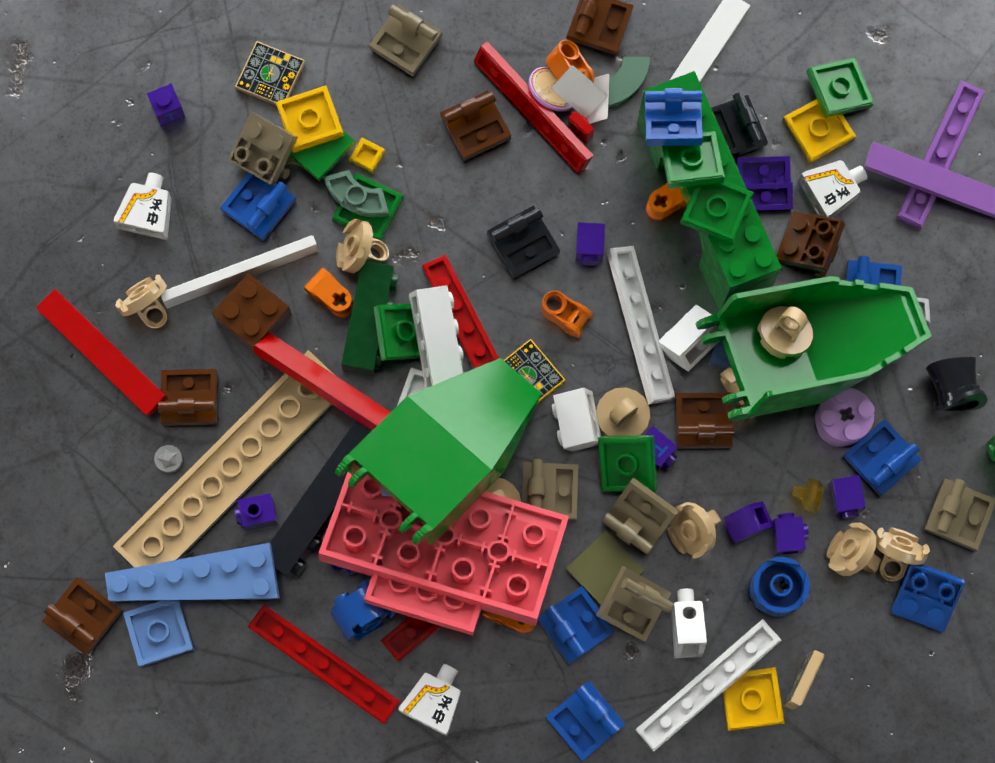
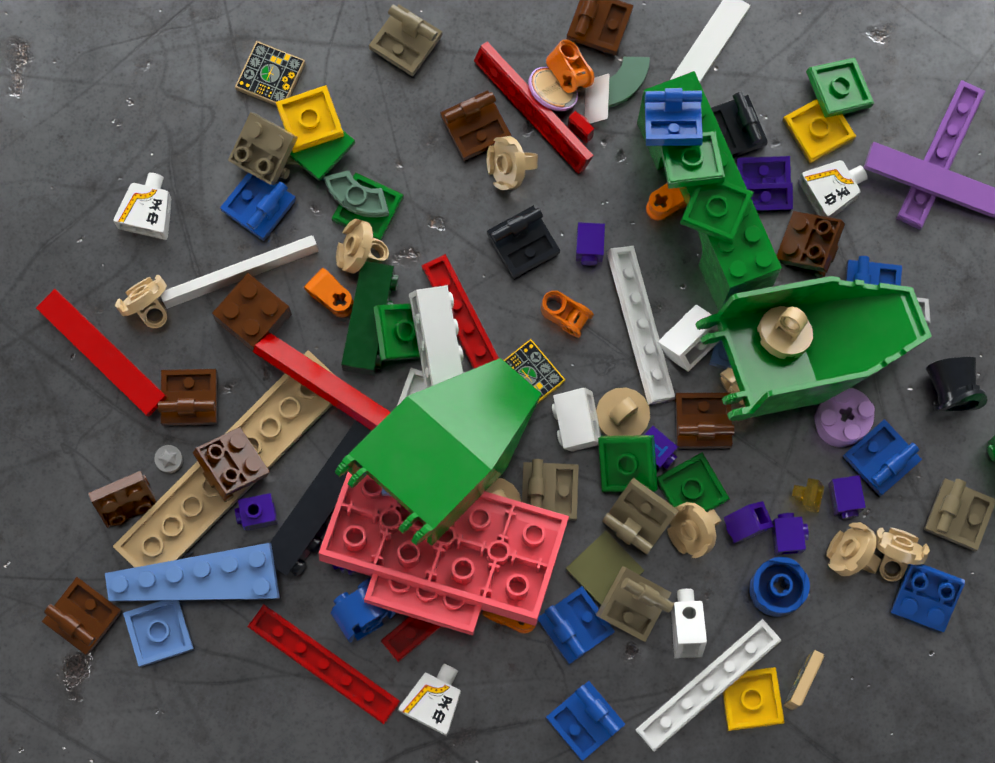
dark purple brick [147,83,185,127] -> none
yellow tile [349,138,385,174] -> none
white sticker [552,66,607,118] -> none
none -> reddish brown plate [88,471,157,528]
none -> plate [193,427,270,502]
none -> tan tile [486,136,538,190]
none -> green tile [657,452,730,512]

